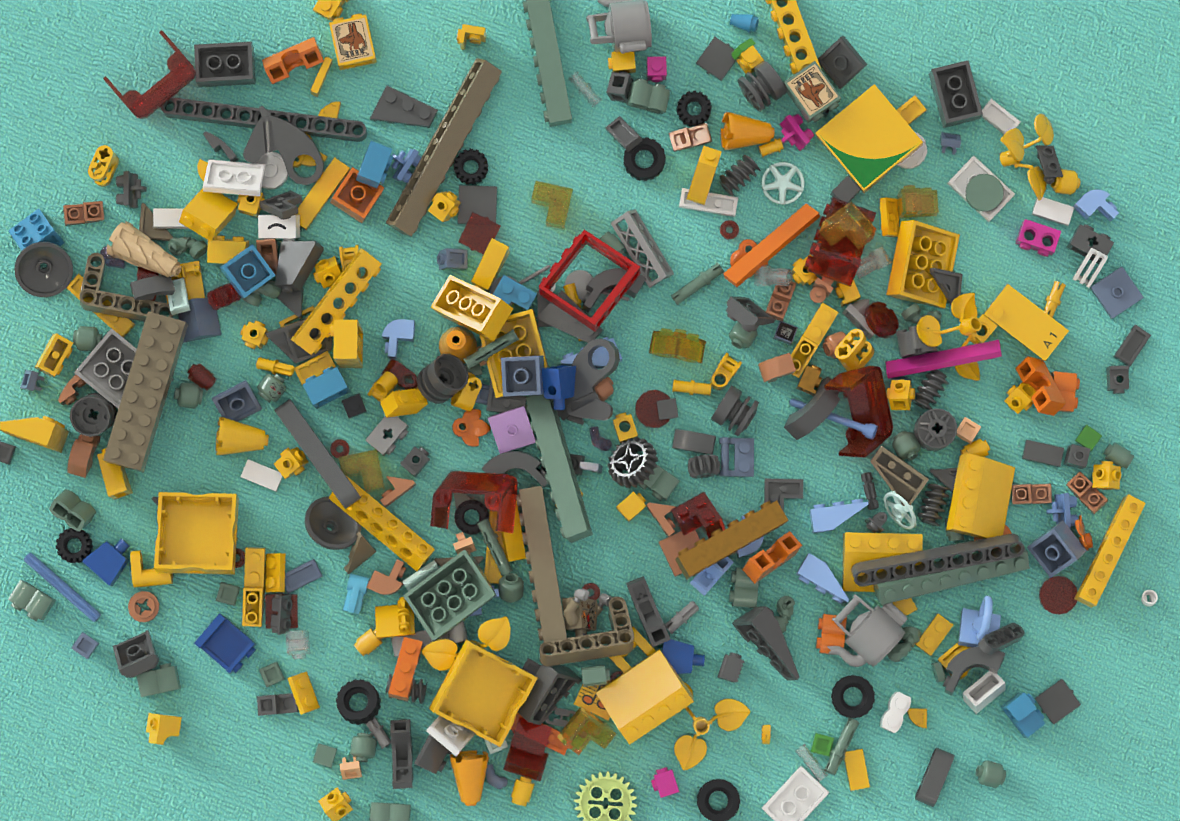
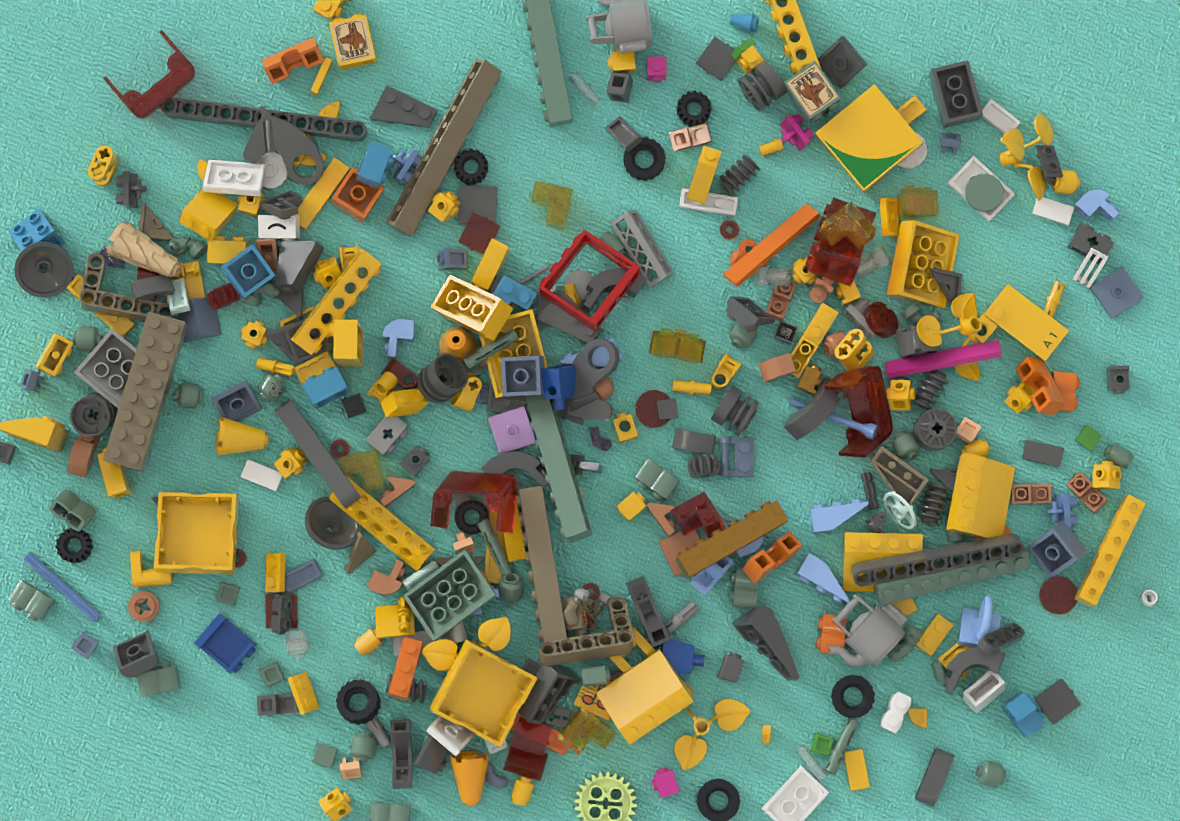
nougat slope [58,375,86,405] -> none
nougat slope [63,201,104,225] -> none
blue torso [82,538,130,586] -> none
yellow brick [146,713,182,745] -> none
white tile [153,208,189,229] -> none
clear red brick [187,363,217,391] -> none
dark grey brick [194,42,256,87] -> none
dark grey slope [203,132,239,162] -> none
yellow slope [242,547,266,627] -> none
medium azure piece [343,573,370,614] -> none
orange plate [452,409,491,447] -> none
yellow bracket [457,24,487,50] -> none
dark grey gear [607,437,658,488] -> none
sand green brick [627,79,670,114] -> none
sand green pin [671,263,724,305] -> none
light orange cone [721,112,775,150] -> none
light aqua wheel [762,162,804,204] -> none
dark grey plate [764,478,803,512] -> none
sand green arm [774,596,795,633] -> none
dark grey brick [830,175,861,208] -> none
dark pink brick [1015,219,1061,257] -> none
dark grey brick [1063,444,1091,469] -> none
orange plate [1075,515,1093,551] -> none
dark grey tile [1113,325,1151,367] -> none

